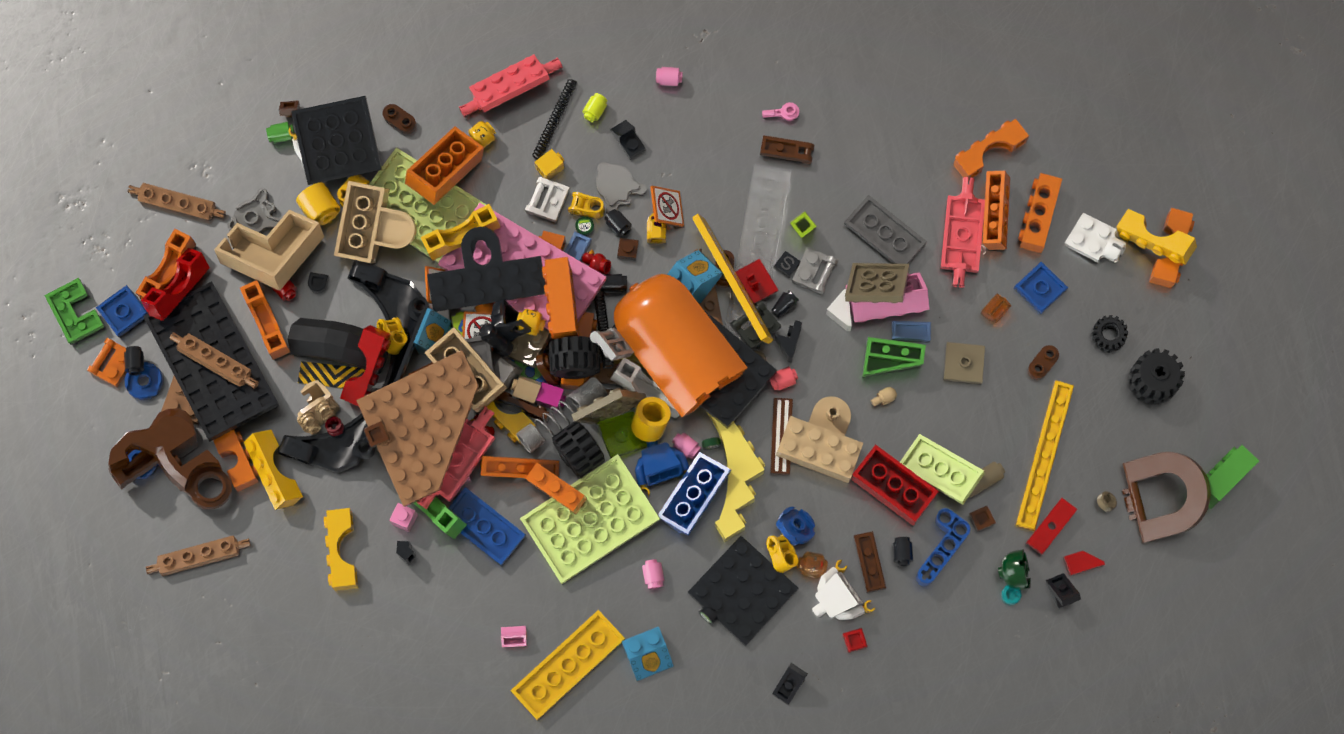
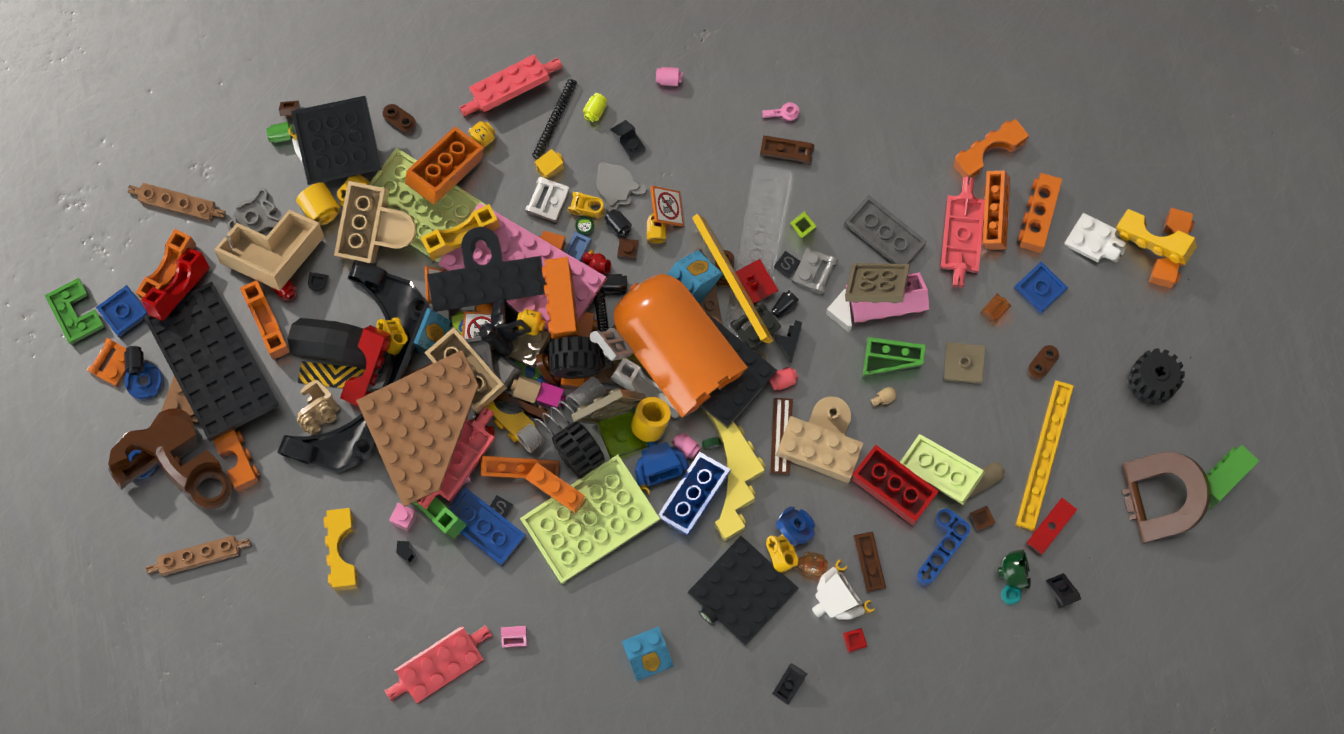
medium nougat plate [170,332,259,389] -> none
yellow arch [244,430,303,510] -> none
dark red bush [325,417,344,436] -> none
reddish brown plate [364,421,390,448] -> none
yellow plate [510,610,625,721] -> none
bright pink brick [642,559,665,589] -> none
medium blue tile [892,321,931,342] -> none
black brick [893,537,913,566] -> none
red tile [1063,551,1105,576] -> none
black tyre [1092,315,1128,352] -> none
dark tan tile [1097,491,1117,512] -> none
none -> coral plate [384,625,492,703]
none -> black tile [490,495,514,519]

